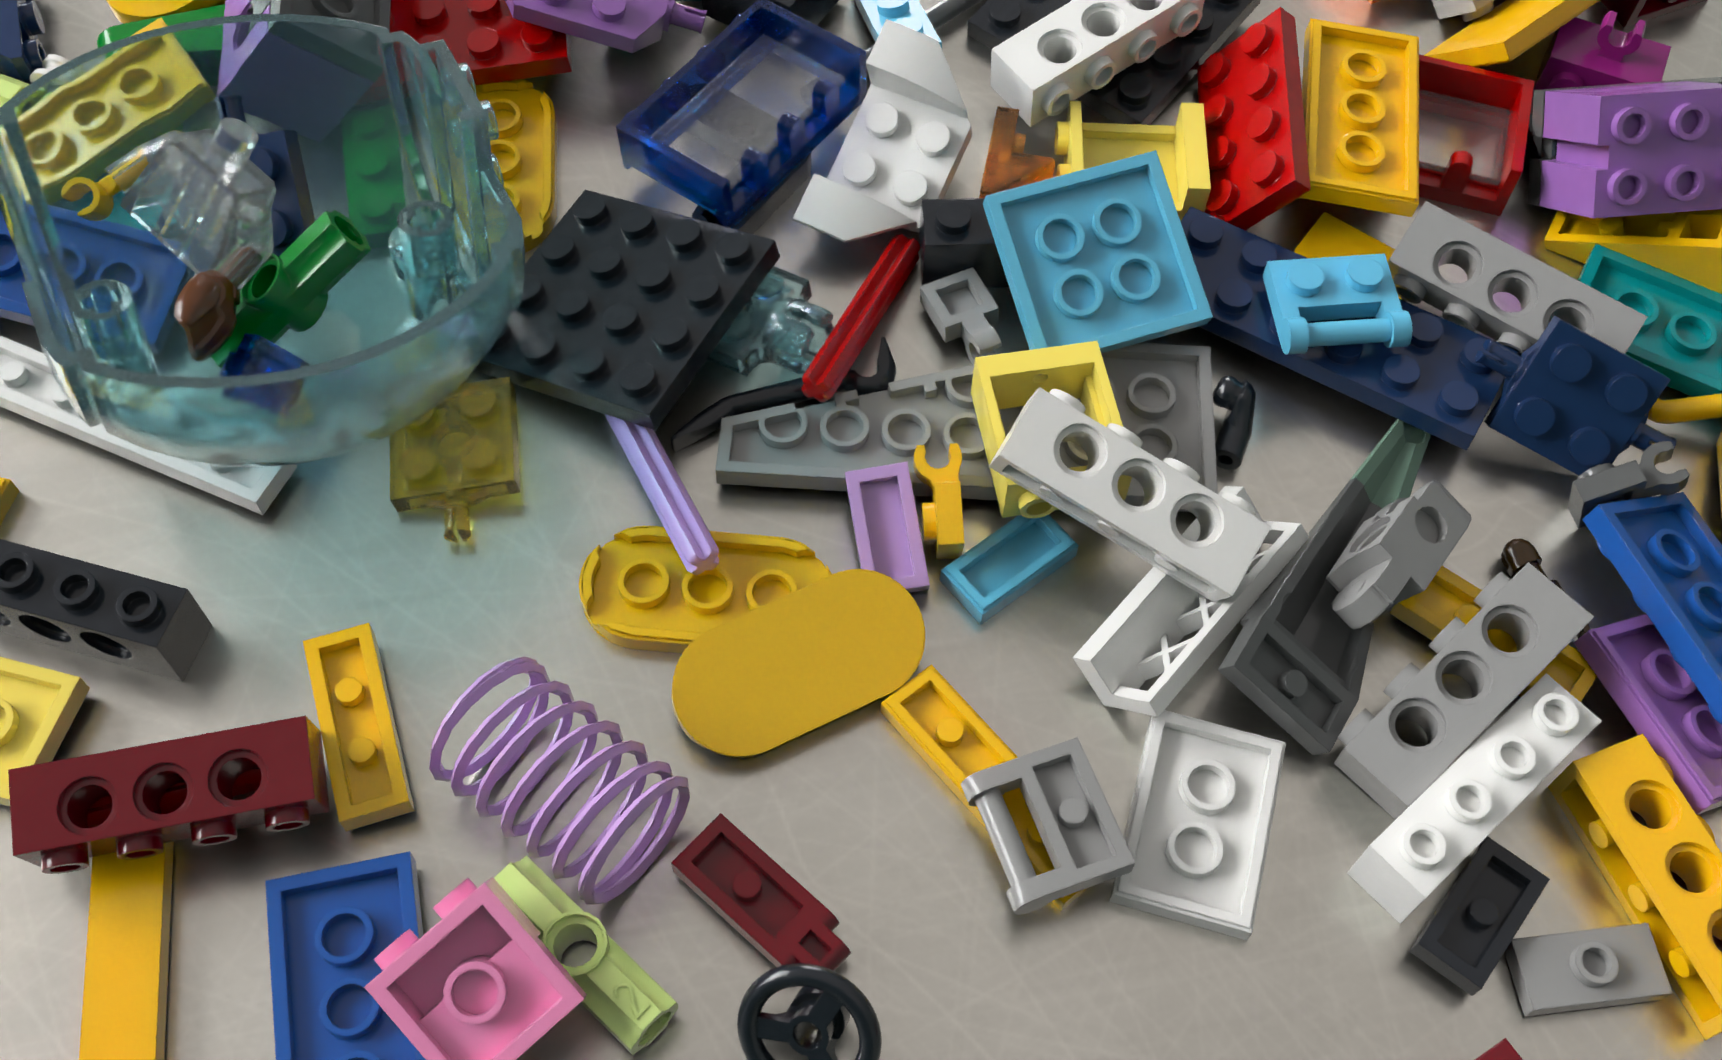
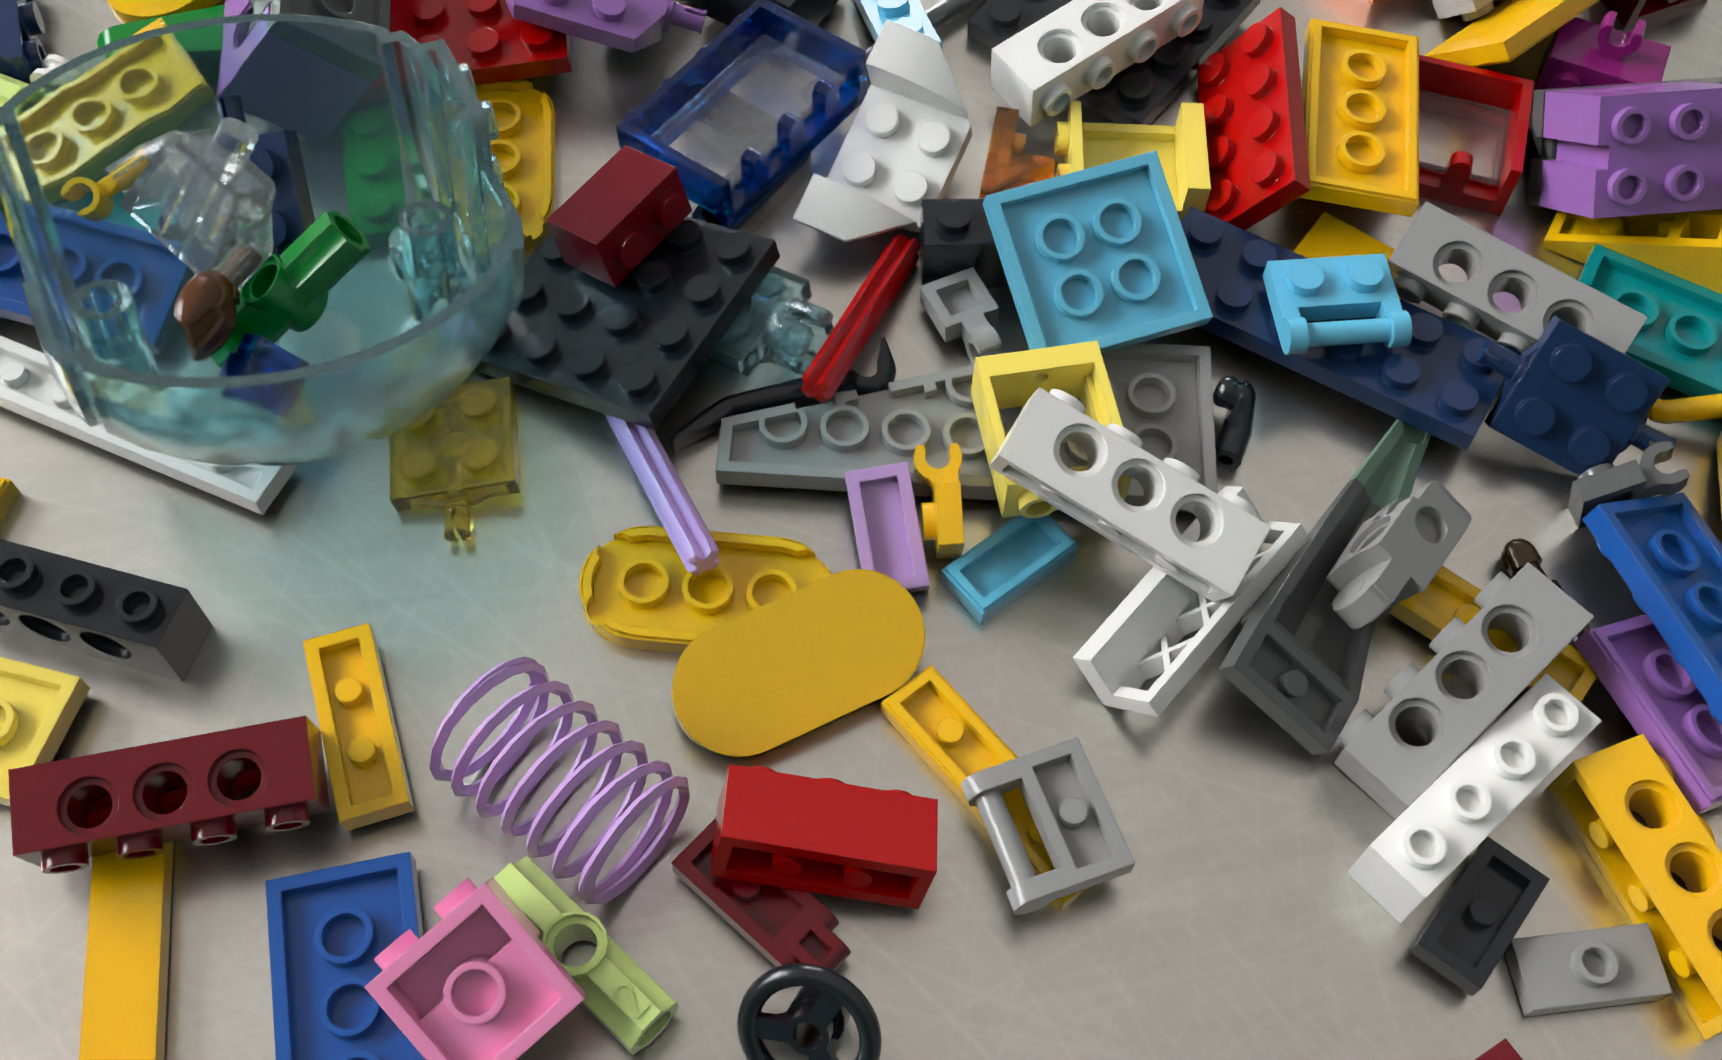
white tile [1109,710,1286,940] -> none
none -> dark red brick [546,145,692,287]
none -> red brick [709,764,938,910]

